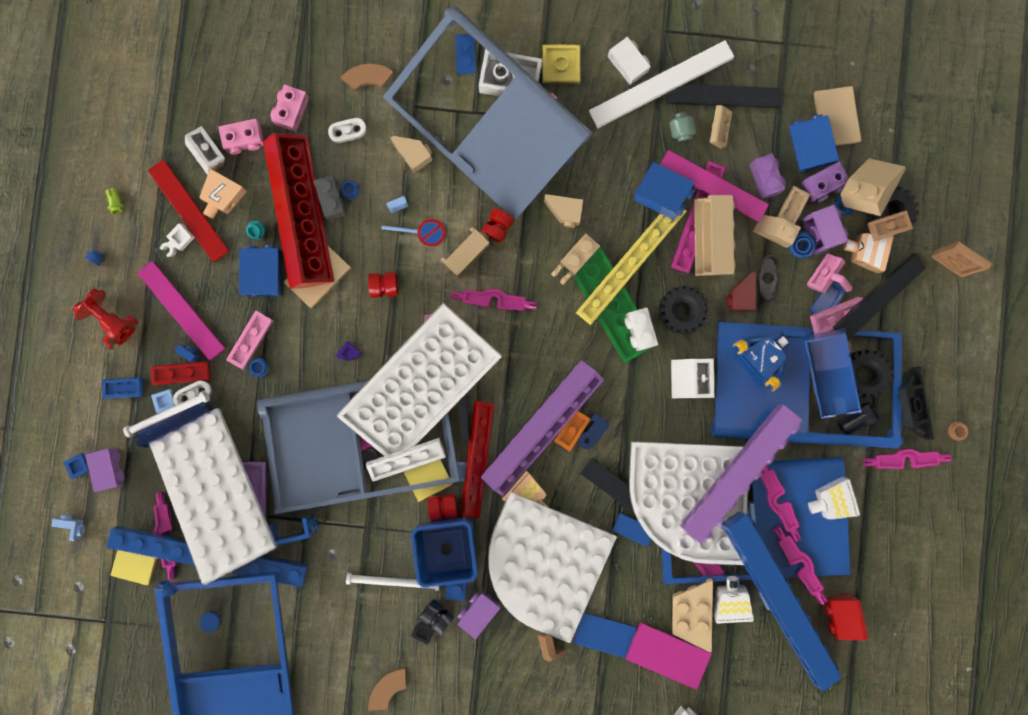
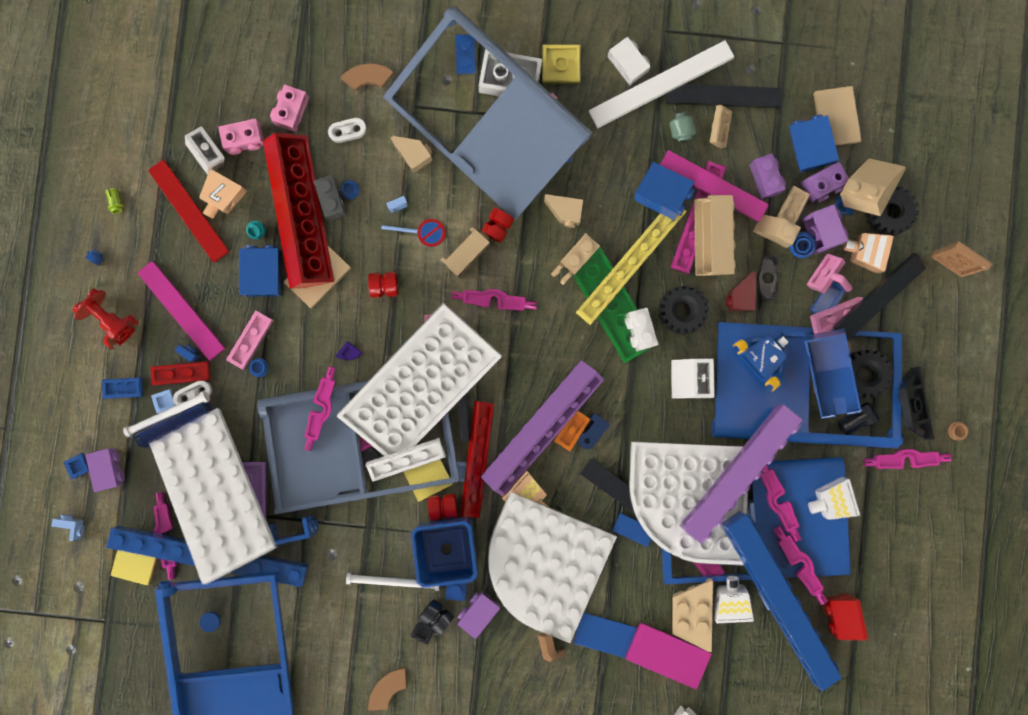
white plate [160,223,195,257] -> none
medium nougat plate [868,210,913,242] -> none
none -> dark pink piece [304,366,336,451]

